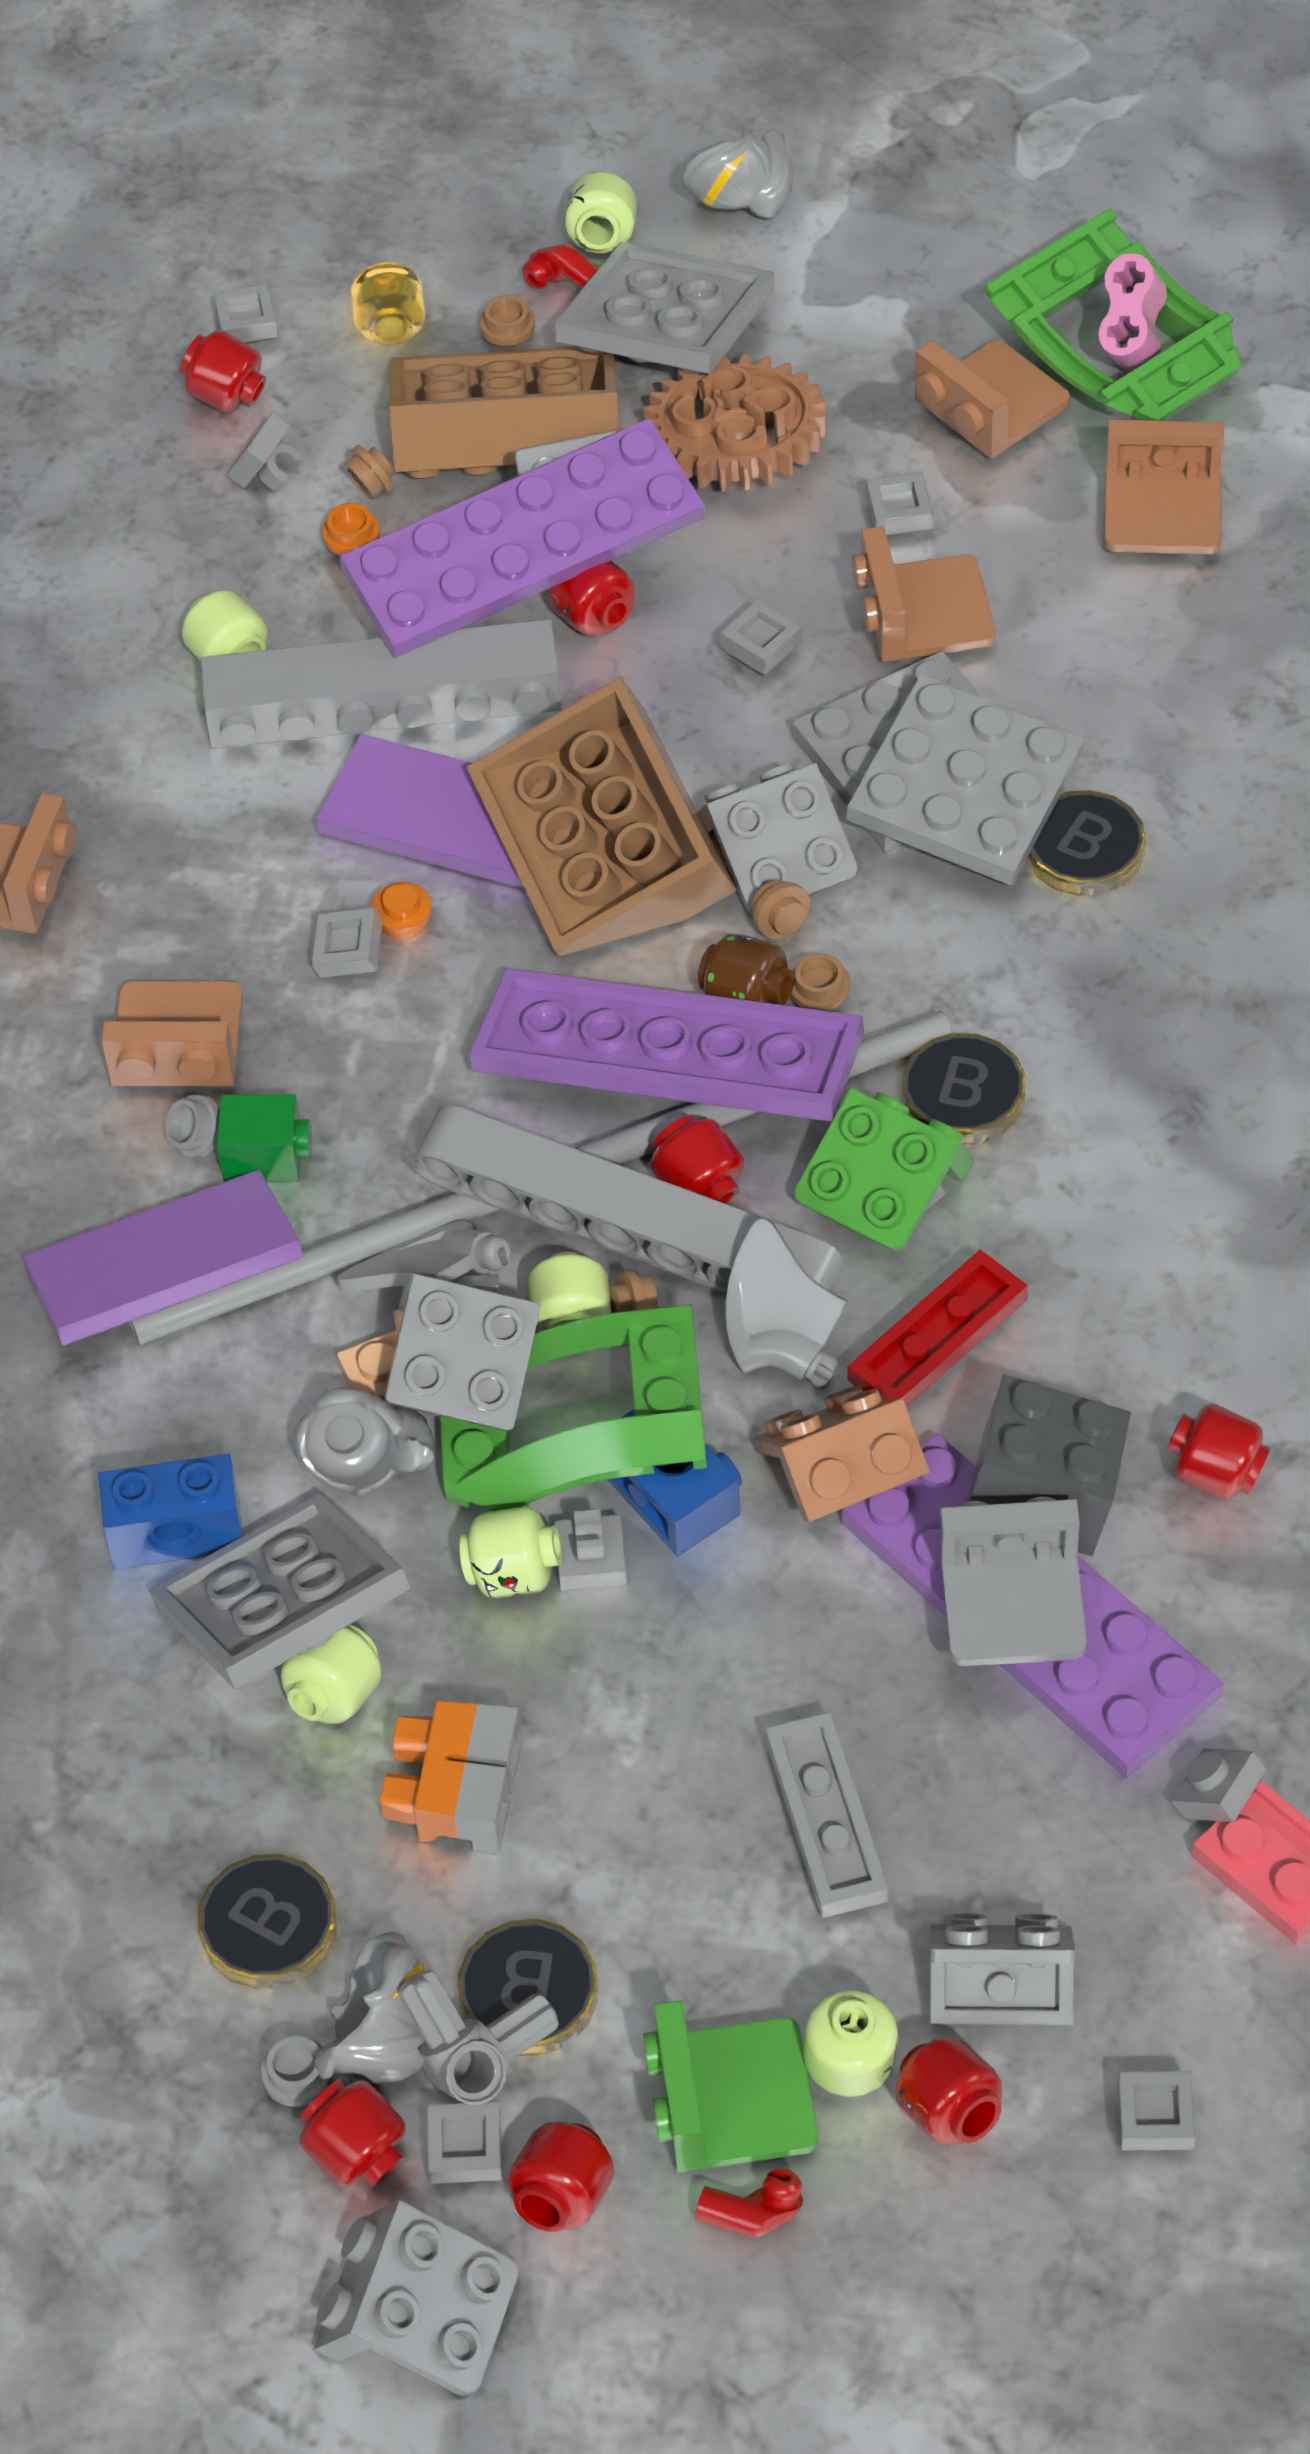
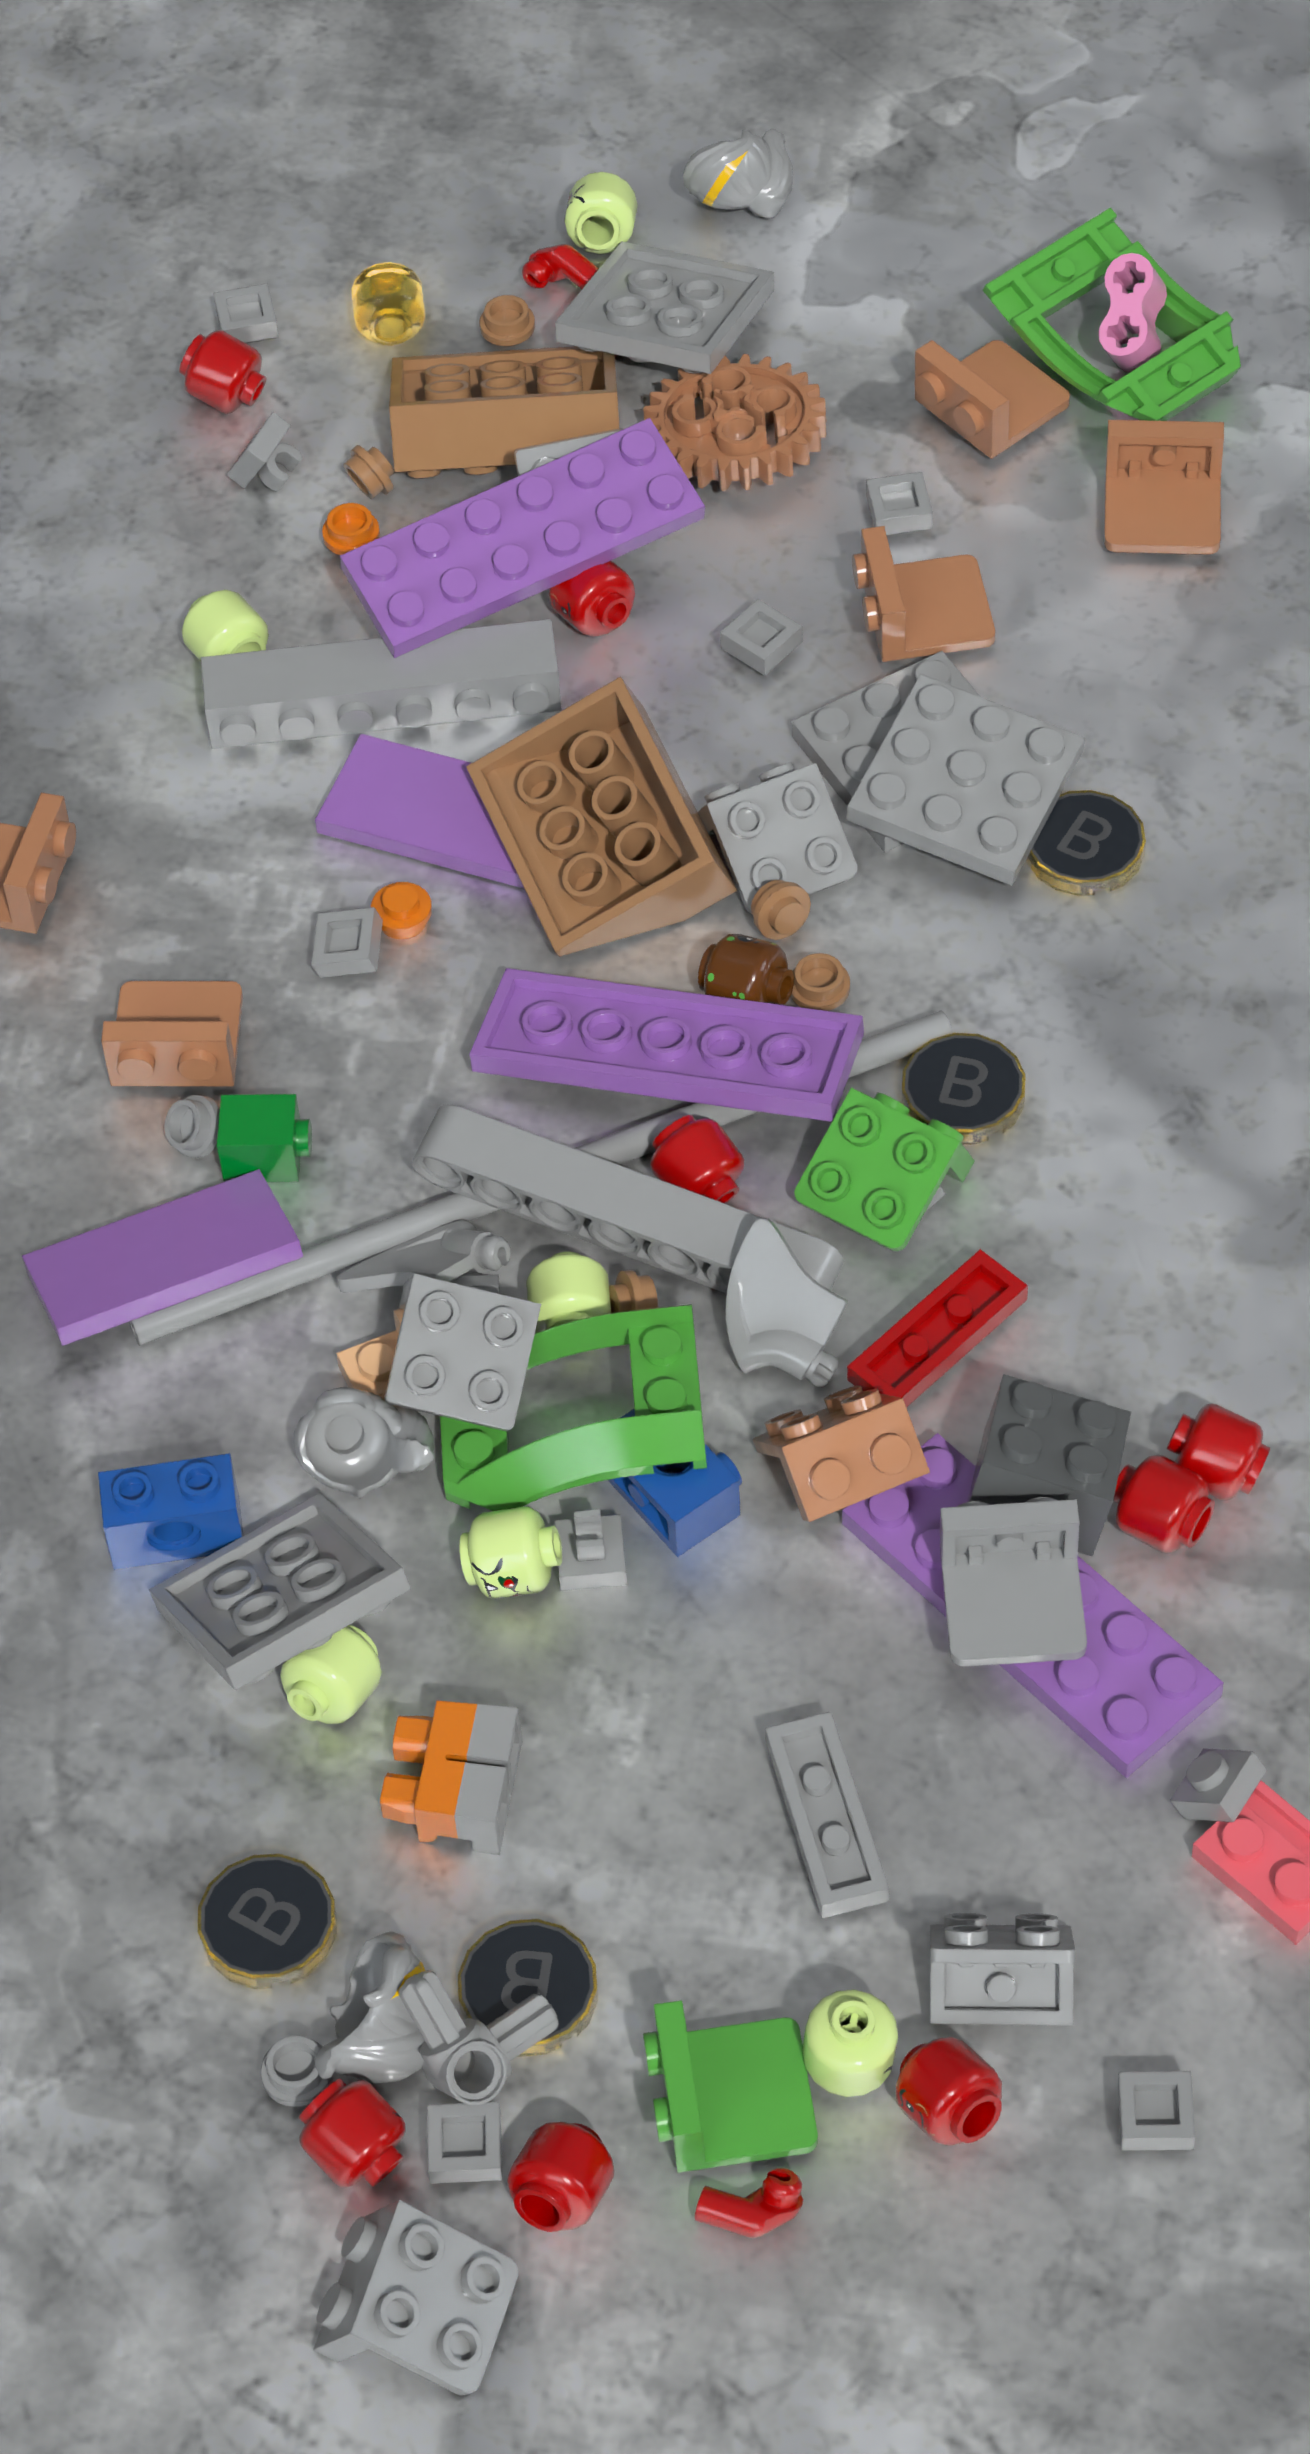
none -> red head [1113,1454,1215,1554]

